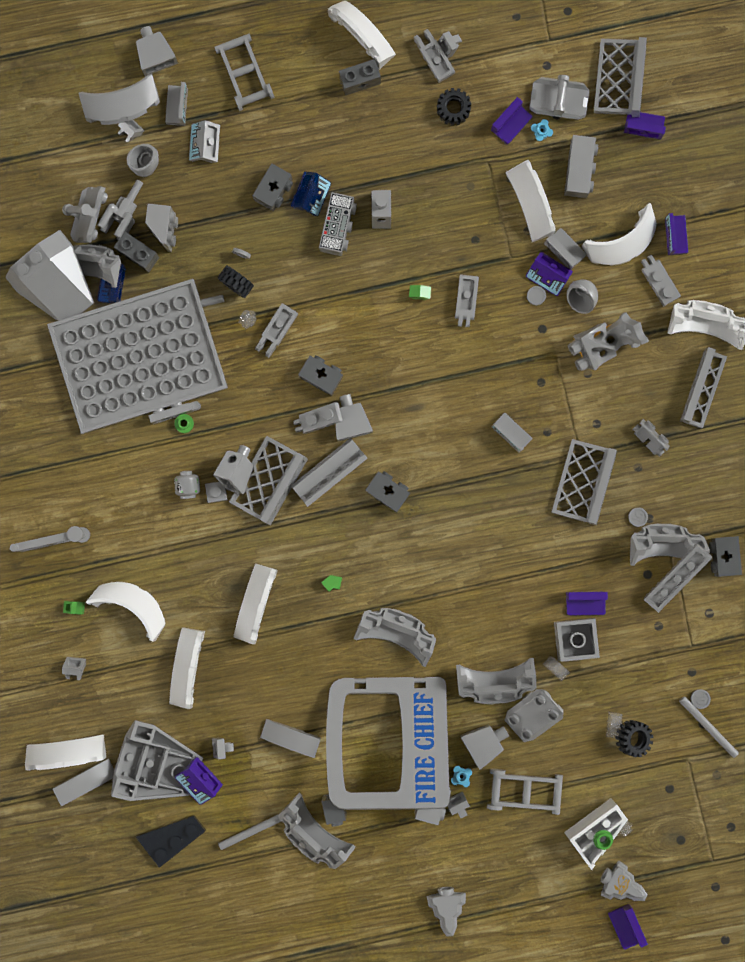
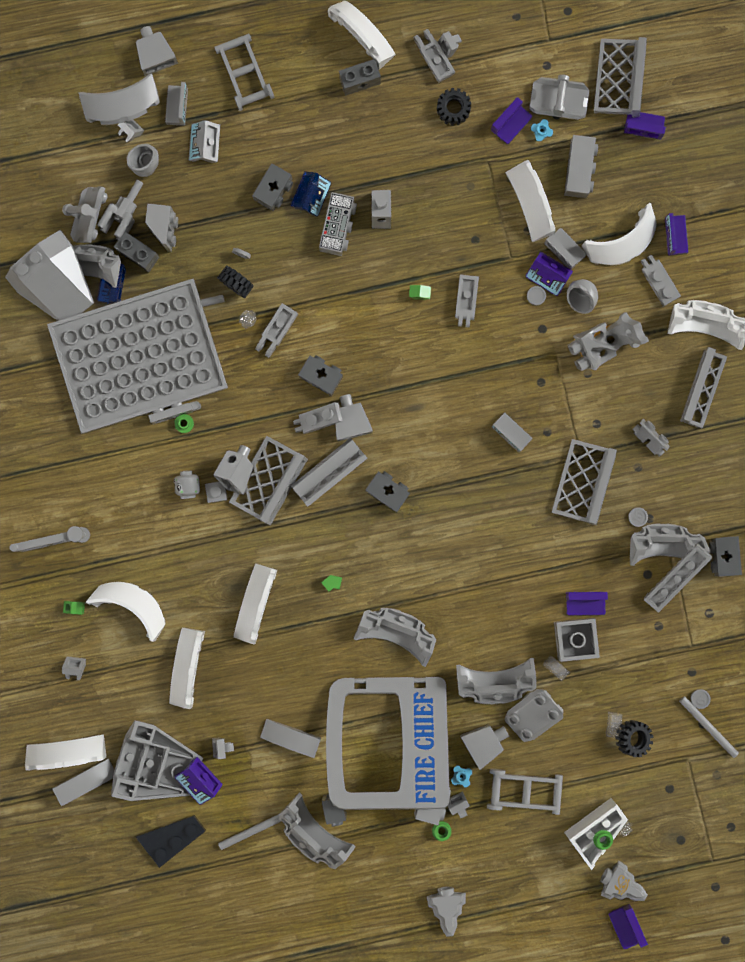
none -> bright green plate [432,821,452,841]

